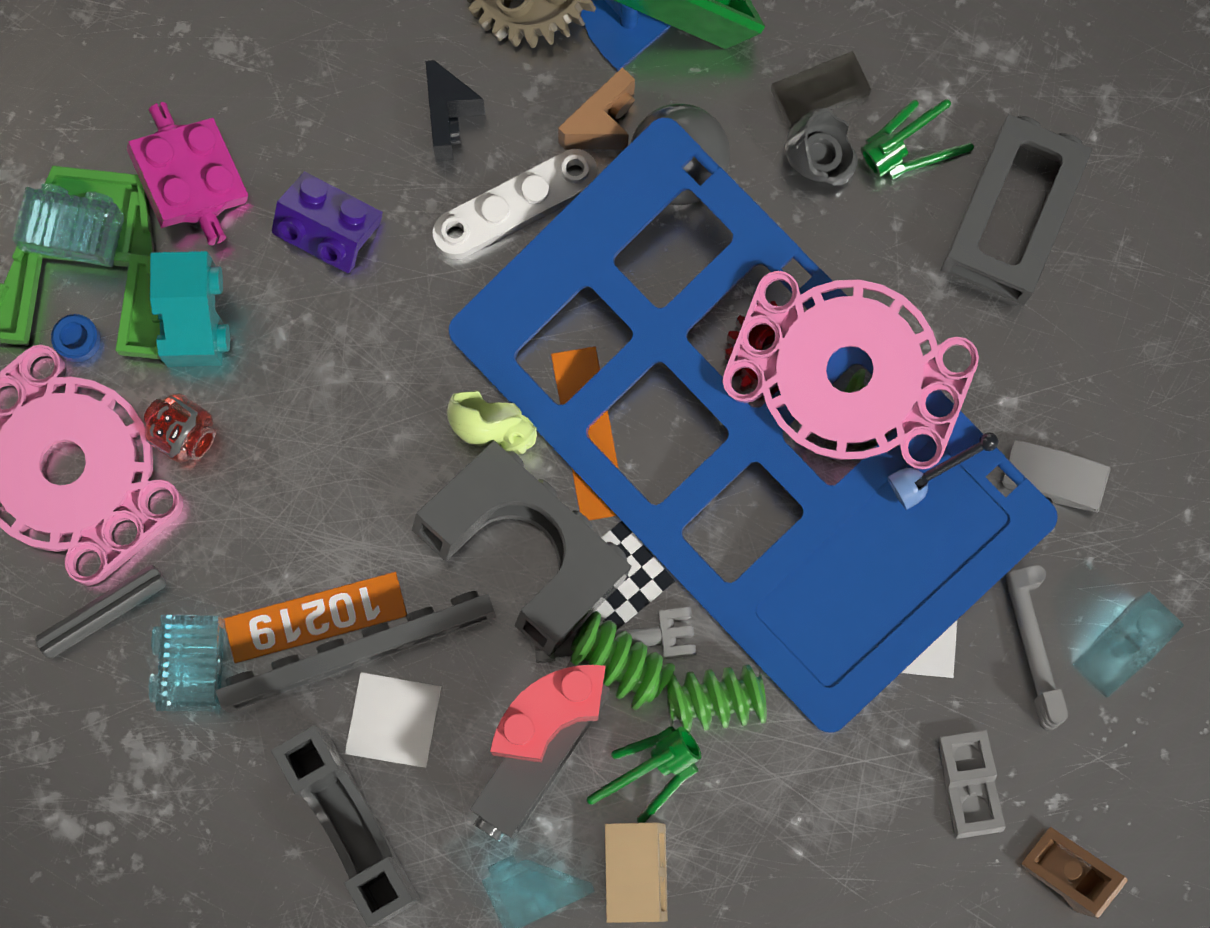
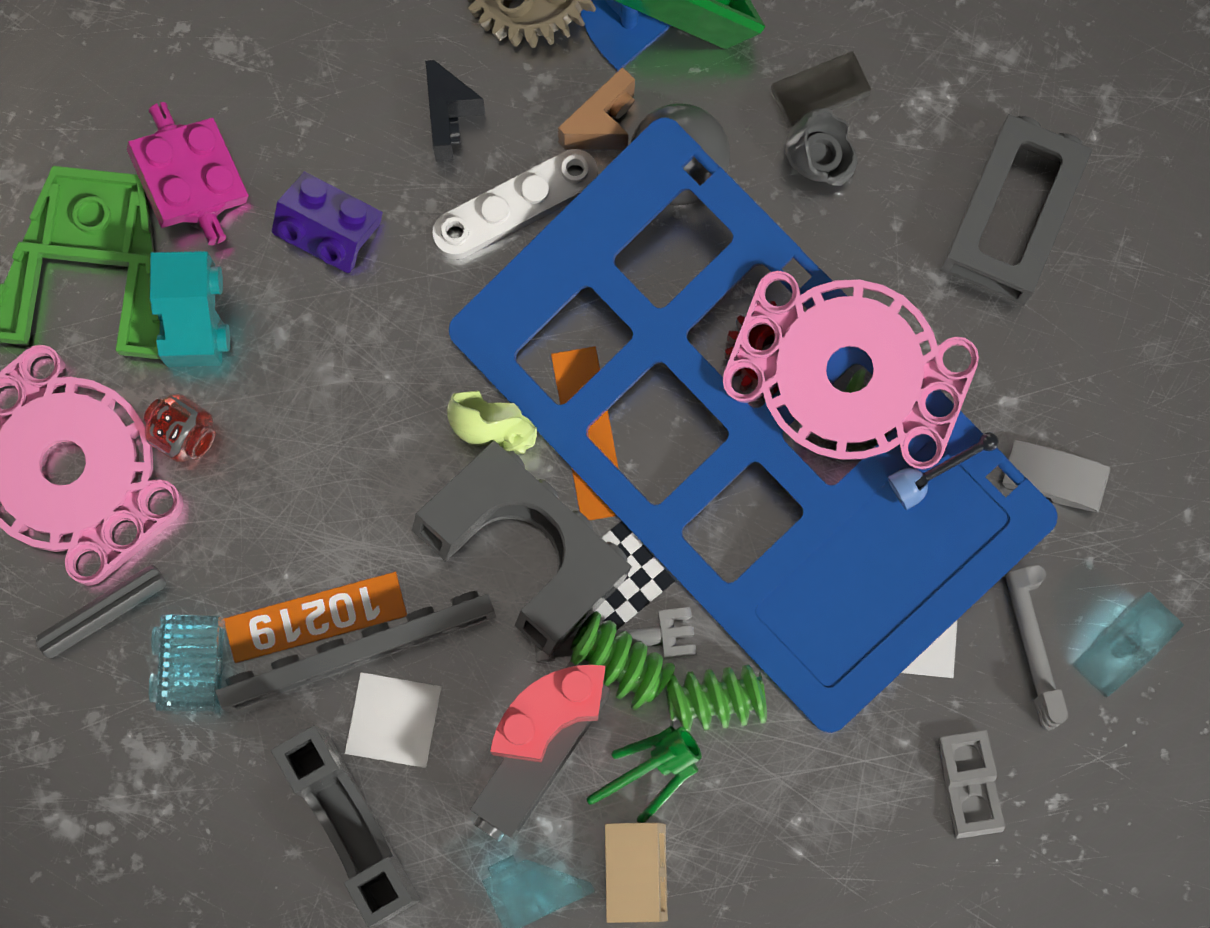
clear light blue brick [12,184,124,267] -> none
blue tile [51,314,101,362] -> none
green plant [860,99,974,180] -> none
medium nougat slope [1021,827,1128,919] -> none

